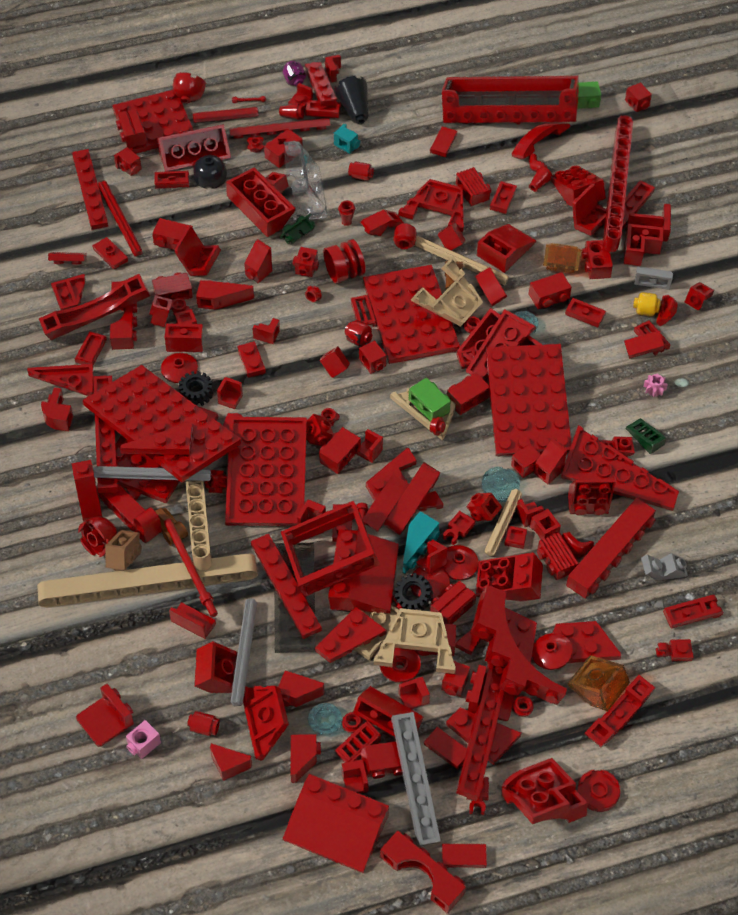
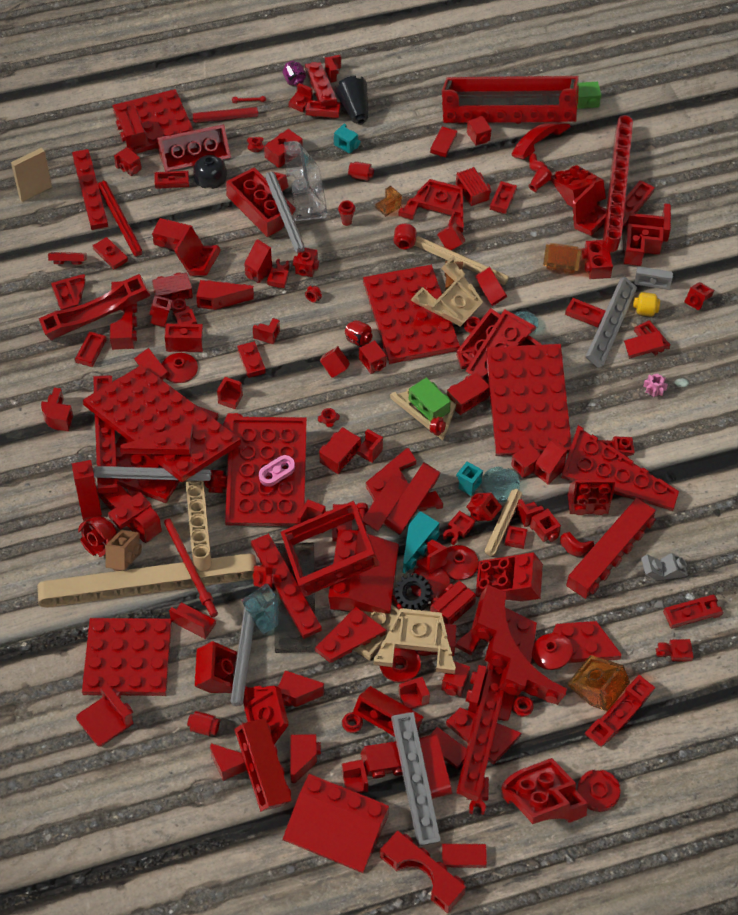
red wing [27,364,94,396] -> none
bright pink brick [126,720,161,759] -> none
dark orange piece [155,508,188,546] -> none
red cylinder [173,72,206,104] -> none
black tyre [179,371,213,406] -> none
red plate [229,118,330,139] -> none
red cone [279,103,305,120] -> none
dark green hinge [280,214,316,244] -> none
red brick [306,414,334,446] -> none
clear light blue gear [308,703,342,735] -> none
red wheel [323,239,366,284] -> none
red slope [335,721,381,763] -> none
red tile [351,295,376,327] -> none
red slope [360,209,404,236] -> none
red slope [477,224,536,273] -> none
red brick [528,272,572,309] -> none
red brick [537,532,579,580] -> none
red brick [625,82,652,112] -> none
dark green slope [626,418,666,454] -> none
red plate [656,295,678,326] -> none
none -> tan tile [11,148,52,202]
none -> red plate [82,618,172,696]
none -> red plate [108,492,152,530]
none -> red tile [134,348,169,380]
none -> red brick [234,718,292,812]
none -> clear light blue slope [241,584,278,634]
none -> red plate [253,565,281,588]
none -> bright pink plate [259,455,295,486]
none -> light grey axle [266,172,305,253]
none -> red plate [267,259,289,289]
none -> clear orange panel [375,185,402,217]
none -> red beam [419,734,452,799]
none -> teal brick [456,461,483,496]
none -> red brick [467,116,492,146]
none -> light grey plate [586,277,637,368]

